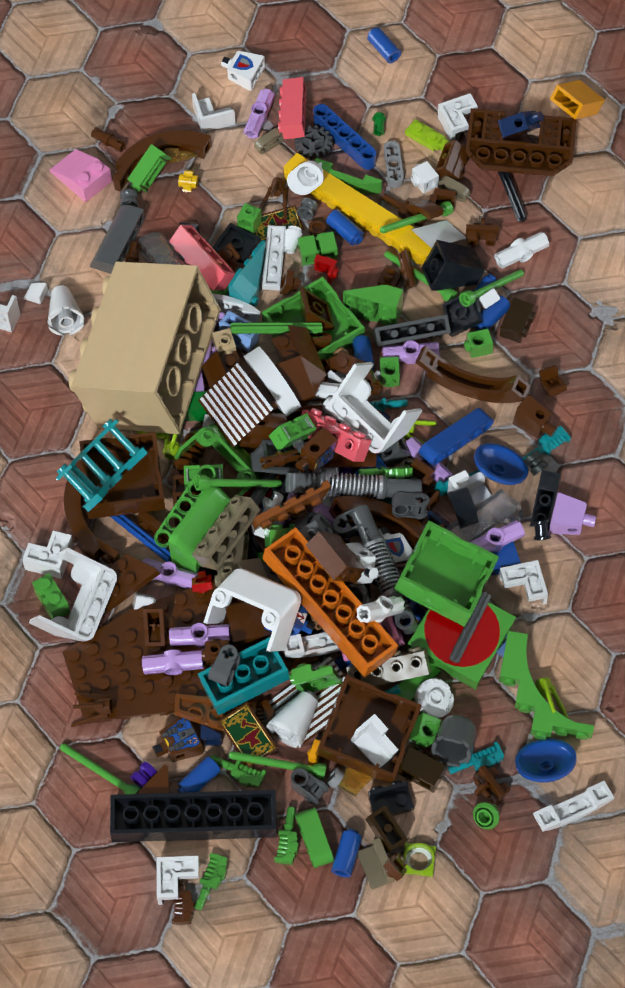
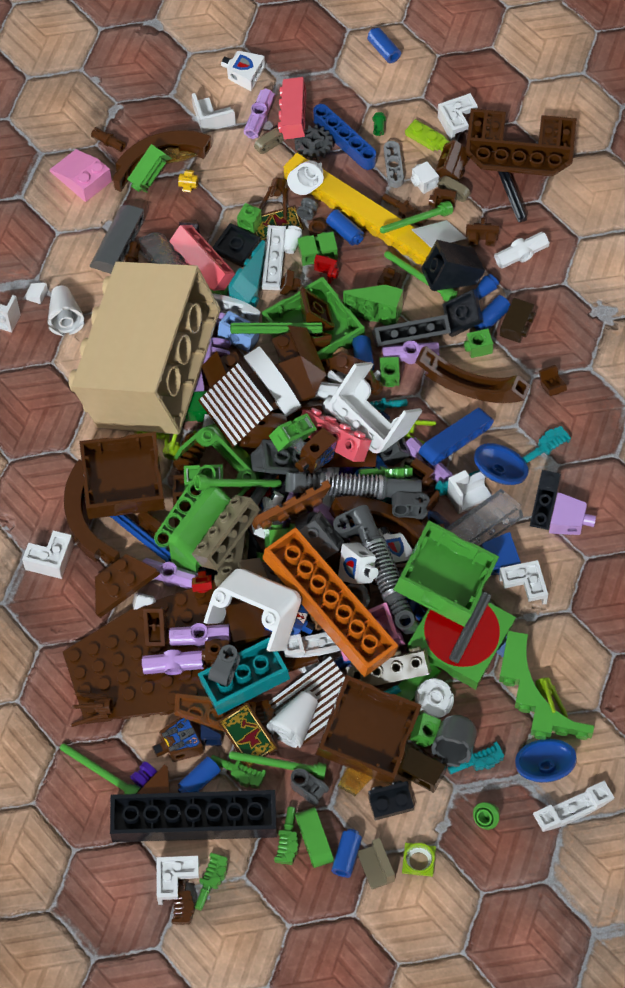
white windscreen [29,548,117,642] -> none
bright green piece [32,573,70,619] -> none
teal fence [56,418,148,512] -> none
dark grey wheel [120,189,138,207] -> none
tan brick [212,328,236,357] -> none
reddish brown plate [218,243,244,273] -> none
reddish brown pin [260,449,300,469] -> none
bright green plate [289,663,342,693] -> none
reddish brown brick [306,531,366,583] -> none
light orange tile [307,739,320,765] -> none
bright green slope [315,158,382,194] -> none
light grey tile [327,768,345,789] -> none
white panel [351,714,399,768] -> none
white piece [357,596,405,623] -> none
dark brown brick [365,805,408,854] -> none
reddish brown plate [383,852,408,881] -> none
reddish brown pin [397,250,417,289] -> none
reddish brown slope [405,200,444,220] -> none
black slope [448,486,479,529] -> none
bright green piece [459,270,524,307] -> none
lavender piece [470,520,525,552] -> none
reddish brown hips [473,765,510,806] -> none
white slope [478,288,501,309] -> none
dark blue torso [498,111,544,138] -> none
reddish brown torso [512,395,557,438] -> none
pearl dark grey wheel [523,450,549,476] -> none
black bush [532,518,551,541] -> none
light orange brick [550,80,605,120] -> none

